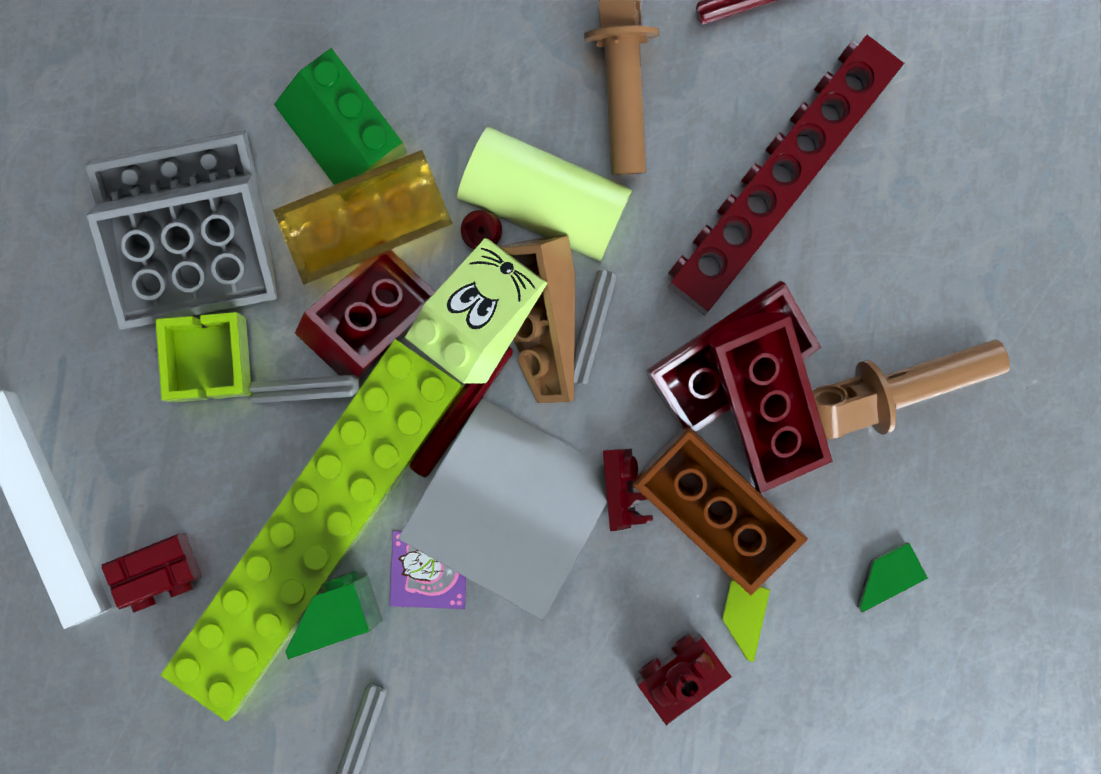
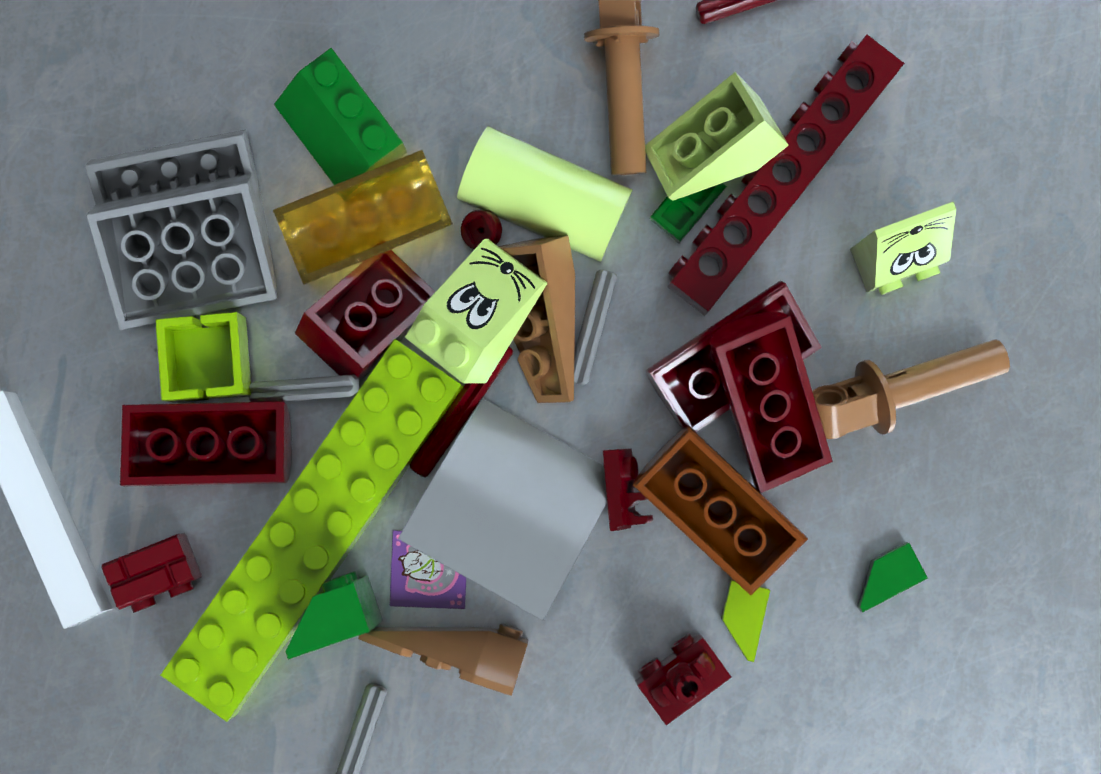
none -> dark red brick [120,401,292,487]
none -> medium nougat wedge [358,624,528,696]
none -> yellowish green slope [645,72,789,201]
none -> green tile [649,183,727,244]
none -> yellowish green slope [850,202,956,295]

